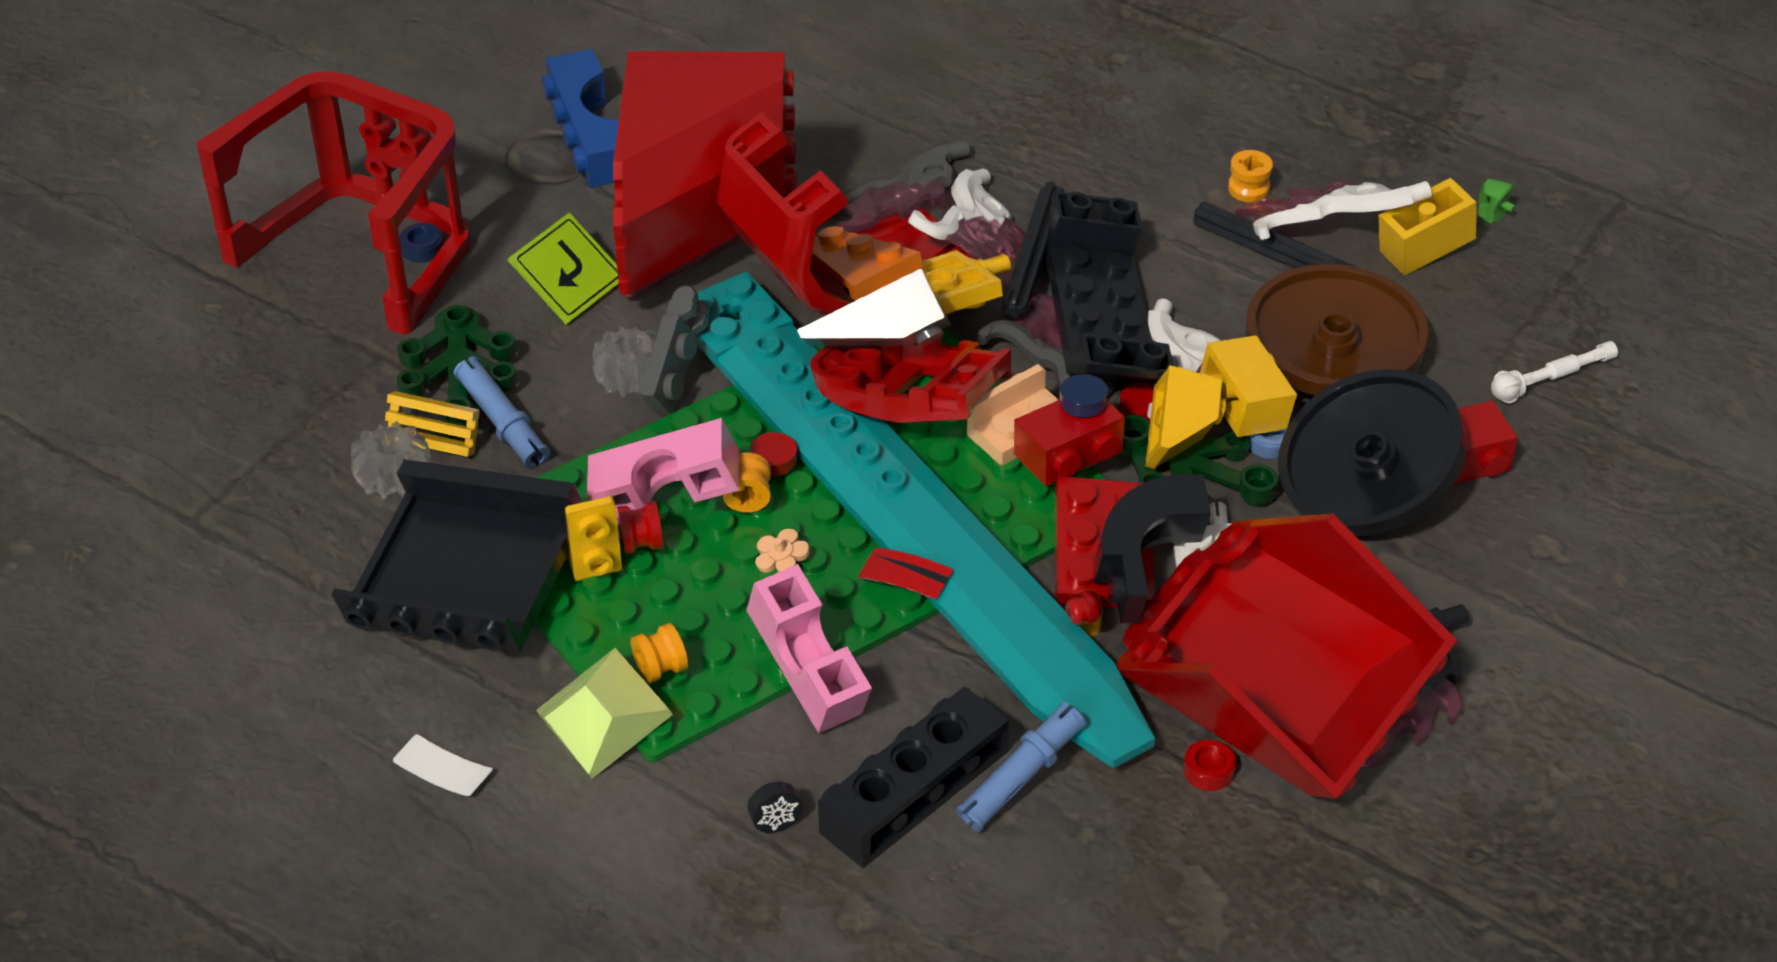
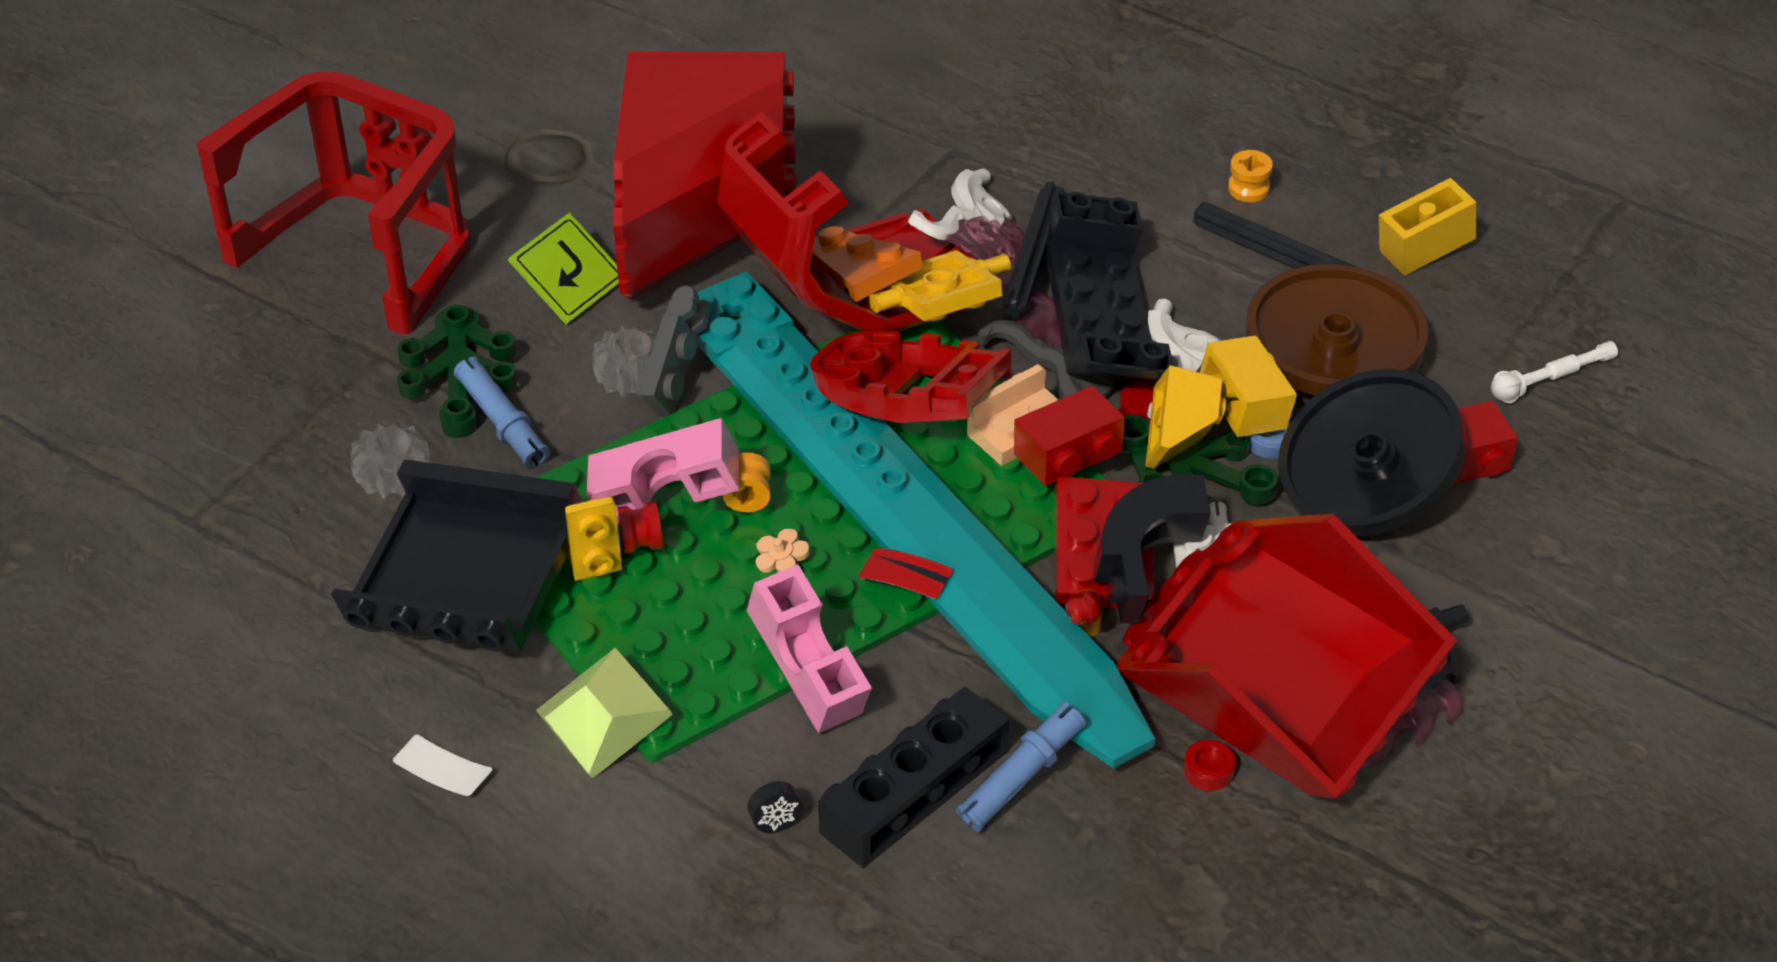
yellow tile [383,391,480,457] -> none
dark blue tile [399,223,444,263] -> none
blue arch [541,49,619,188] -> none
light orange wheel [630,623,688,683] -> none
red tile [750,432,797,477] -> none
slope [797,268,951,346] -> none
piece [838,140,970,232] -> none
dark blue tile [1060,374,1108,418] -> none
white piece [1235,180,1432,239] -> none
bright green piece [1478,178,1516,224] -> none

